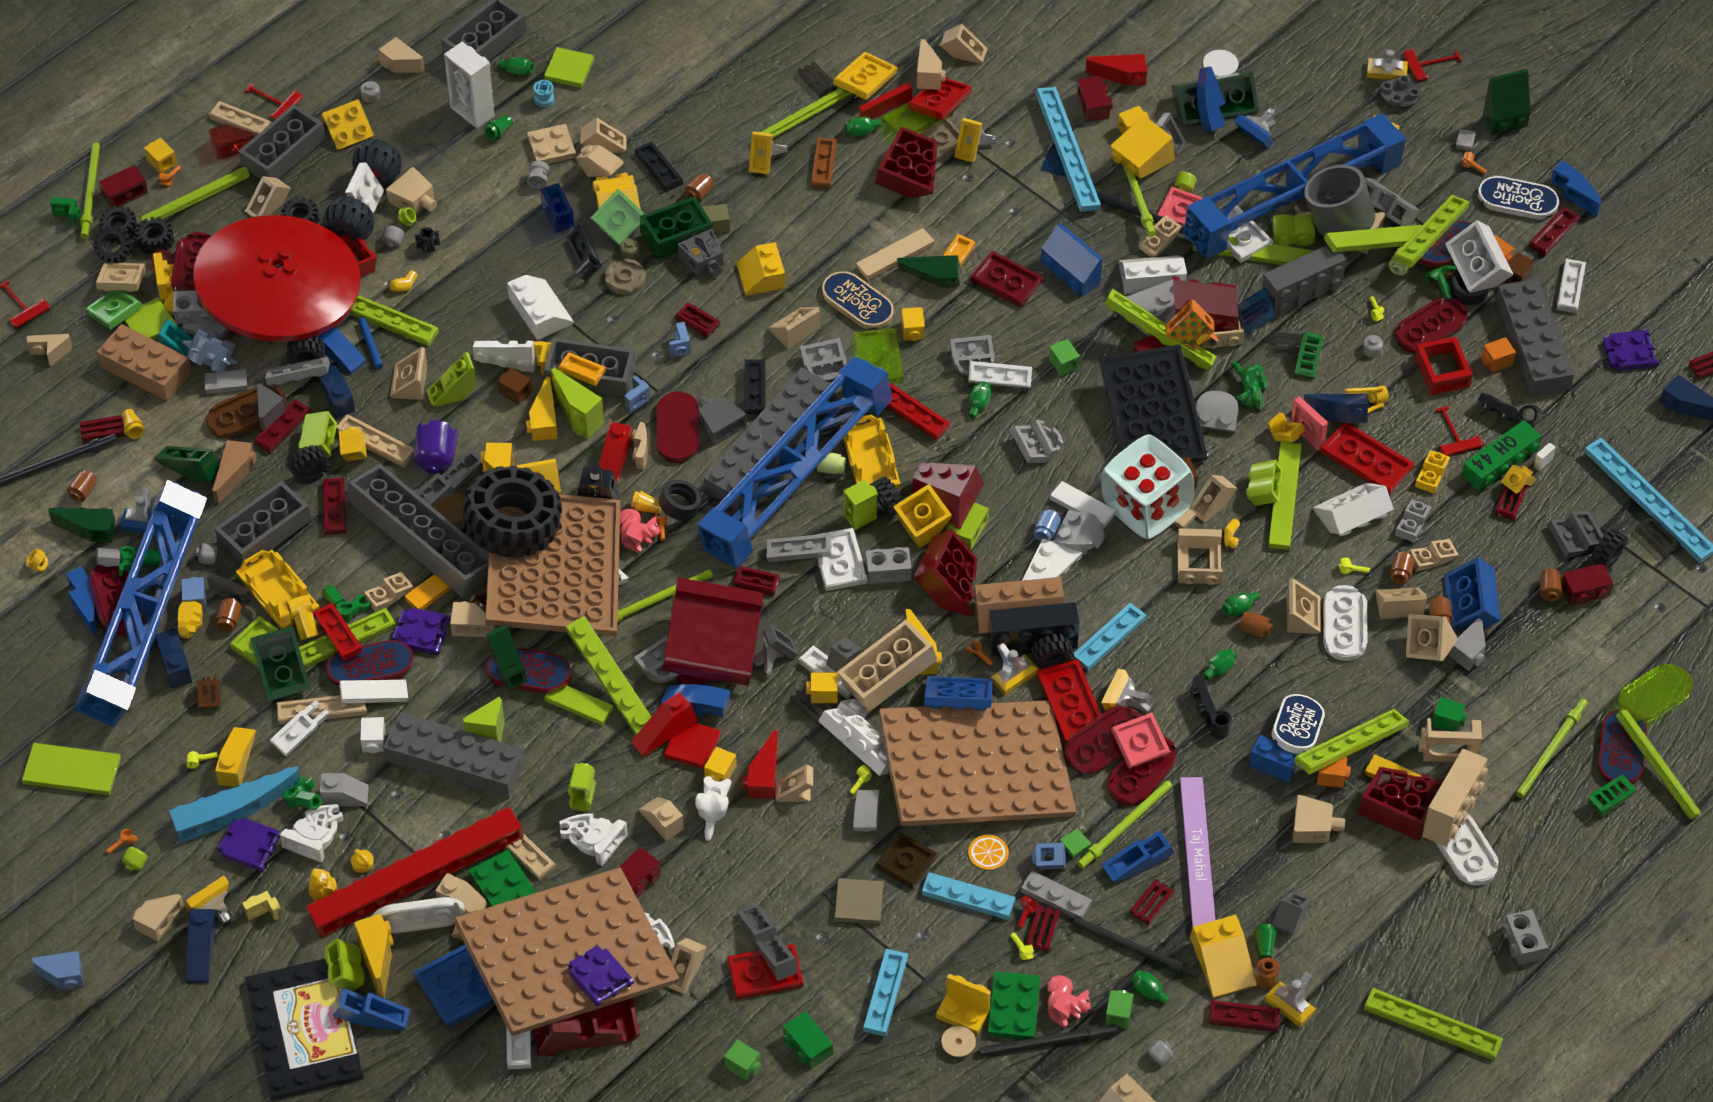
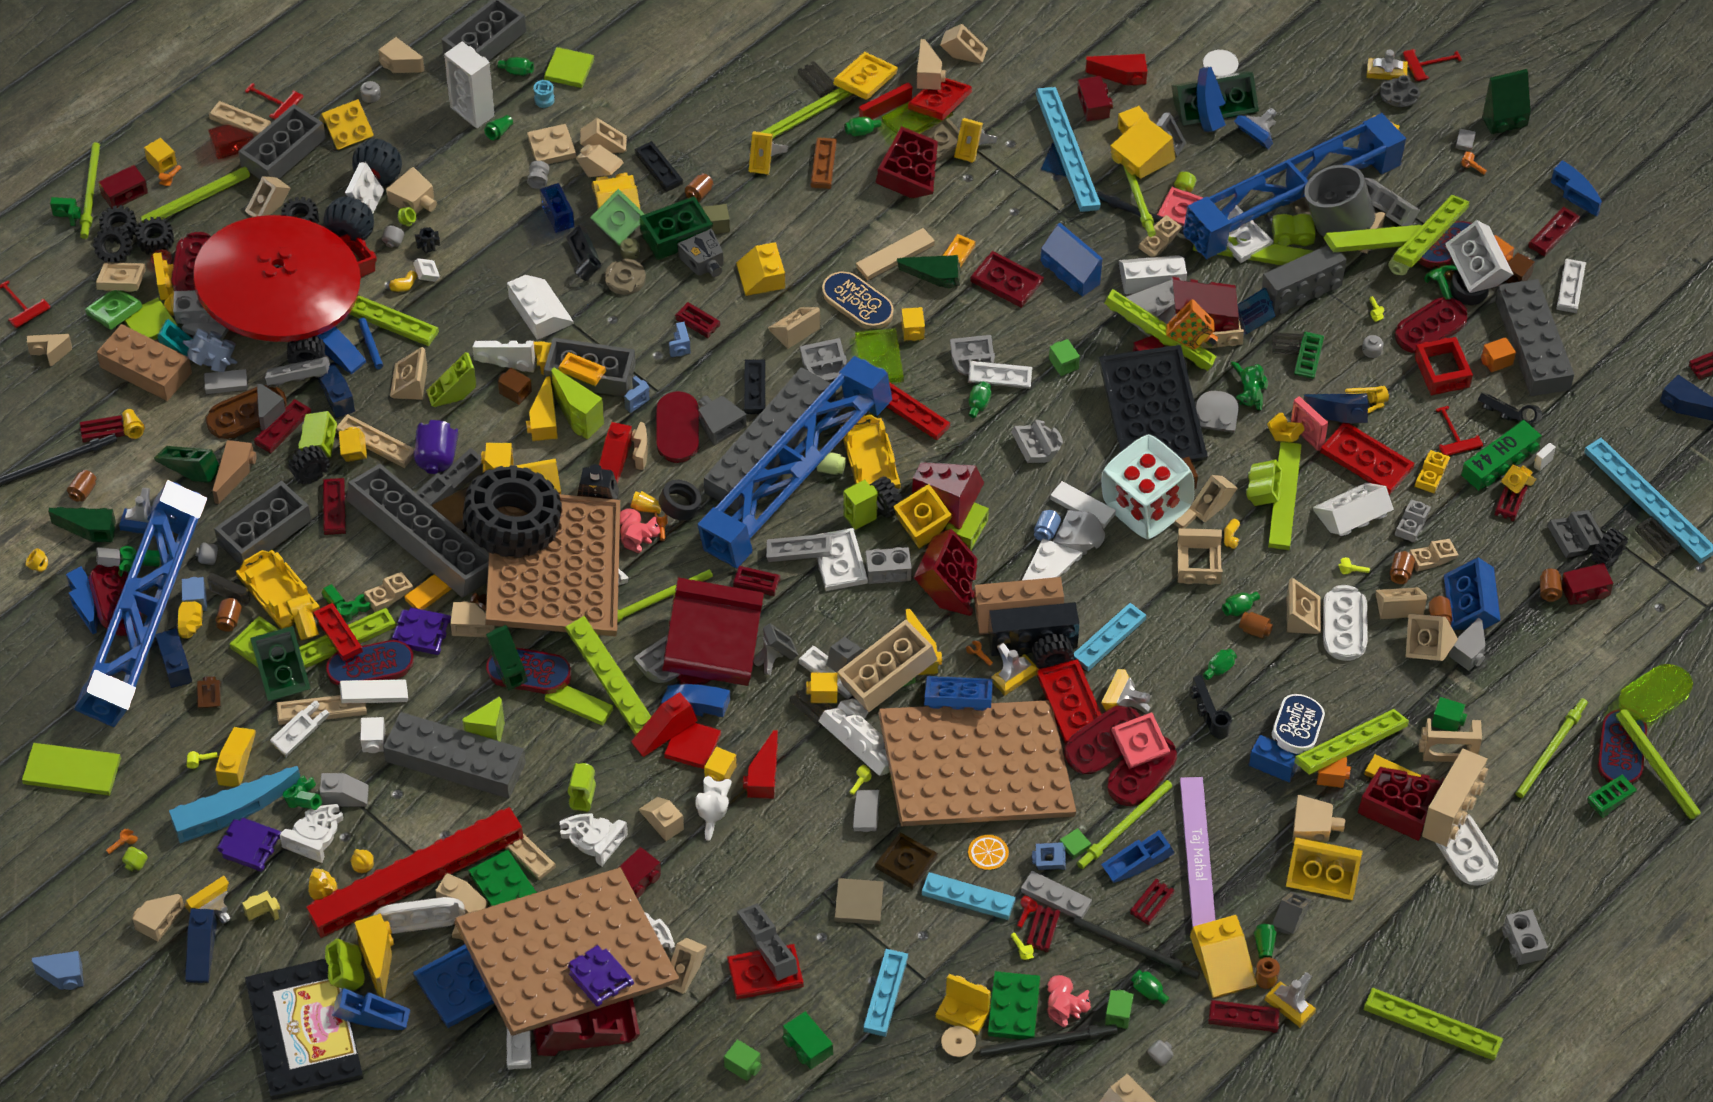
tan slope [776,764,813,802] -> none
tile [1478,176,1559,220] -> none
dark purple plate [1602,330,1659,371] -> none
none -> white plate [413,258,440,282]
none -> yellow slope [1286,837,1362,900]

